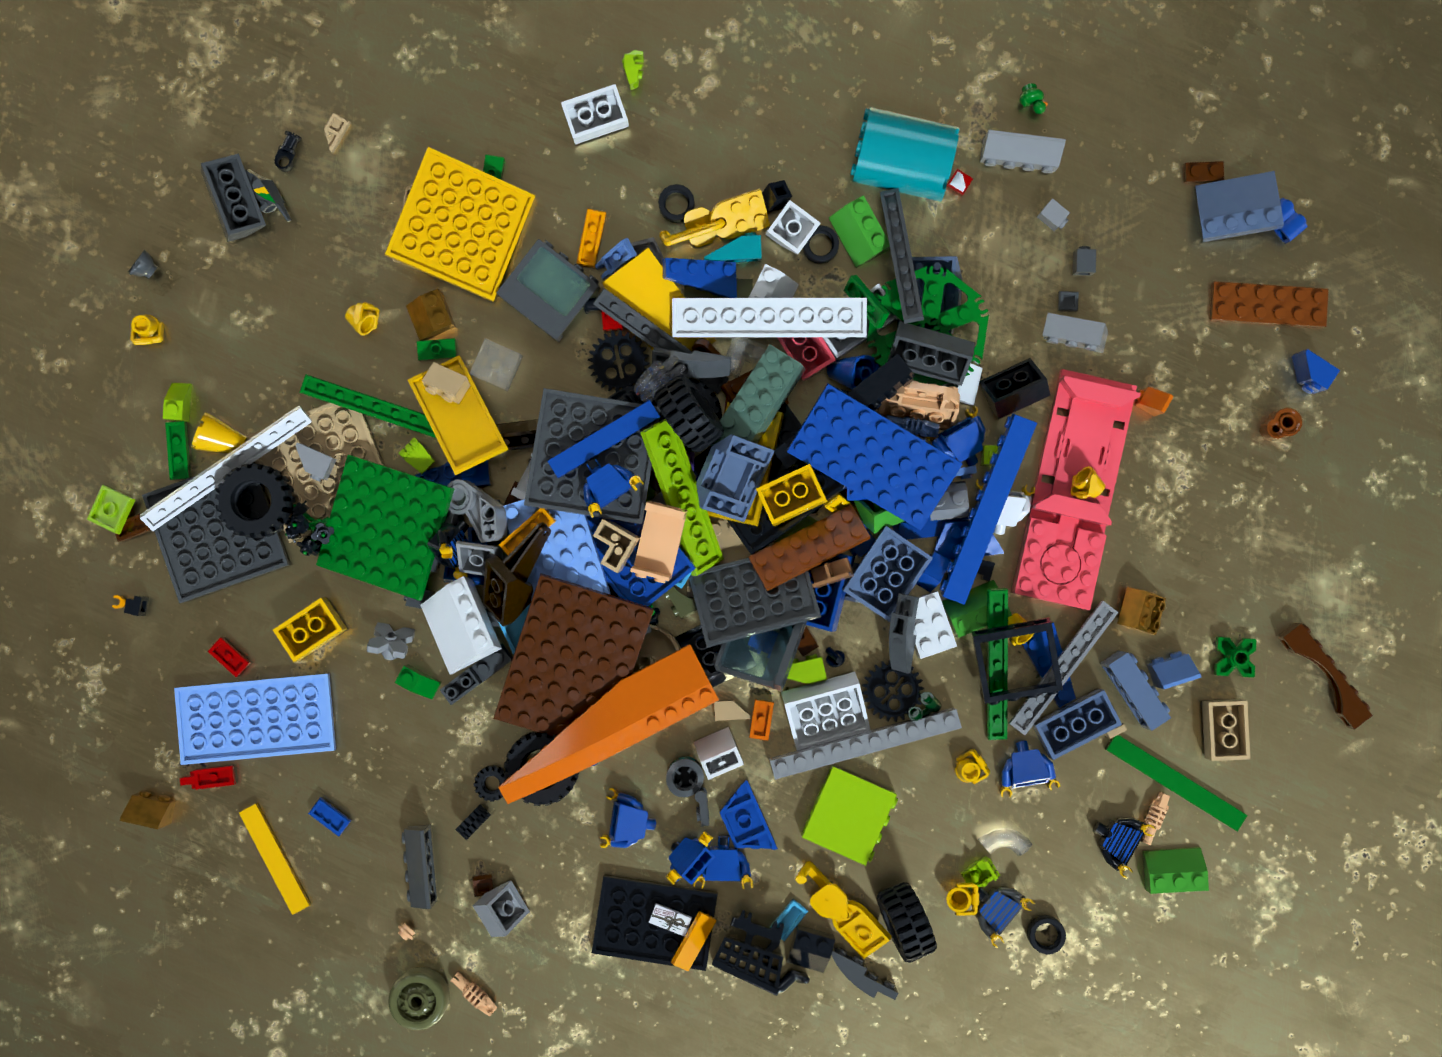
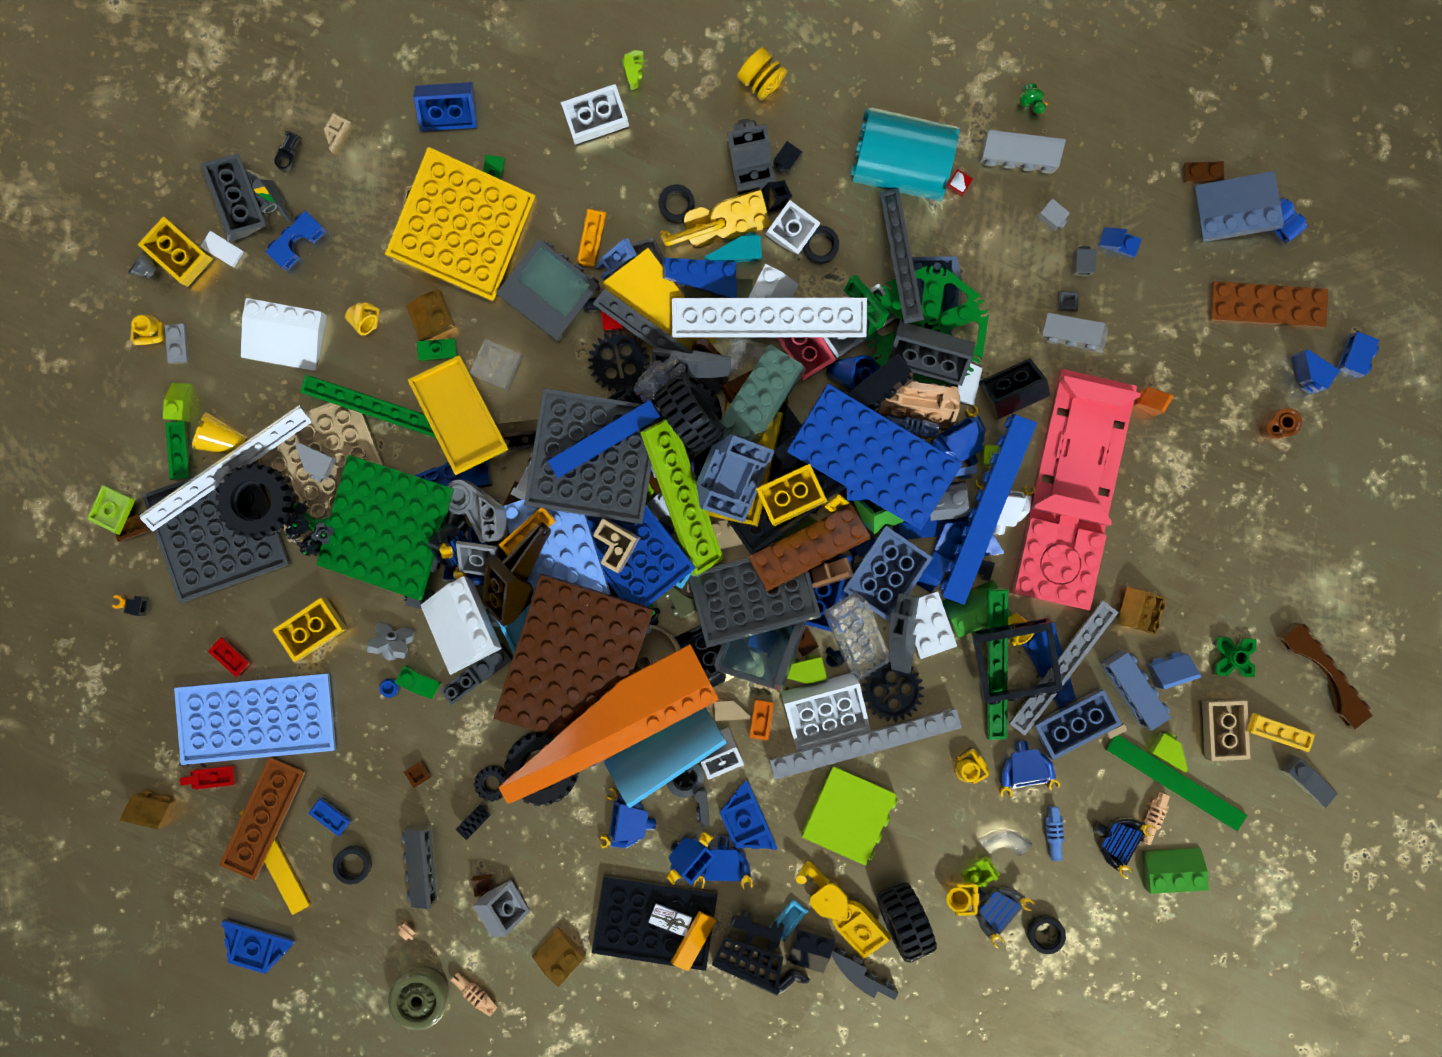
lime hand [399,438,435,474] -> none
tan brick [422,362,470,404] -> none
torso [583,459,644,518] -> none
light nougat panel [630,501,688,583] -> none
bright green slope [828,195,890,268] -> none
dark green plant [908,692,942,721] -> none
yellow piece [1071,466,1105,499] -> none
none -> yellow brick [137,216,213,287]
none -> light grey plate [165,323,189,364]
none -> white tile [200,231,244,268]
none -> dark orange plate [219,757,306,881]
none -> blue wing [221,919,295,974]
none -> white slope [241,298,327,371]
none -> blue arch [265,211,326,271]
none -> black tyre [333,846,372,885]
none -> blue plate [379,678,399,698]
none -> reddish brown plate [404,761,431,788]
none -> blue slope [413,82,477,131]
none -> pearl gold slope [532,927,586,987]
none -> medium azure tile [604,707,727,808]
none -> dark grey brick [726,118,775,195]
none -> yellow wheel [737,47,788,100]
none -> black brick [773,141,803,175]
none -> clear brick [824,592,890,680]
none -> medium blue hinge [1045,806,1064,861]
none -> blue slope [1098,227,1142,258]
none -> lime slope [1148,731,1188,773]
none -> yellow tile [1247,713,1315,752]
none -> dark grey slope [1281,756,1338,808]
none -> blue brick [1338,332,1379,378]

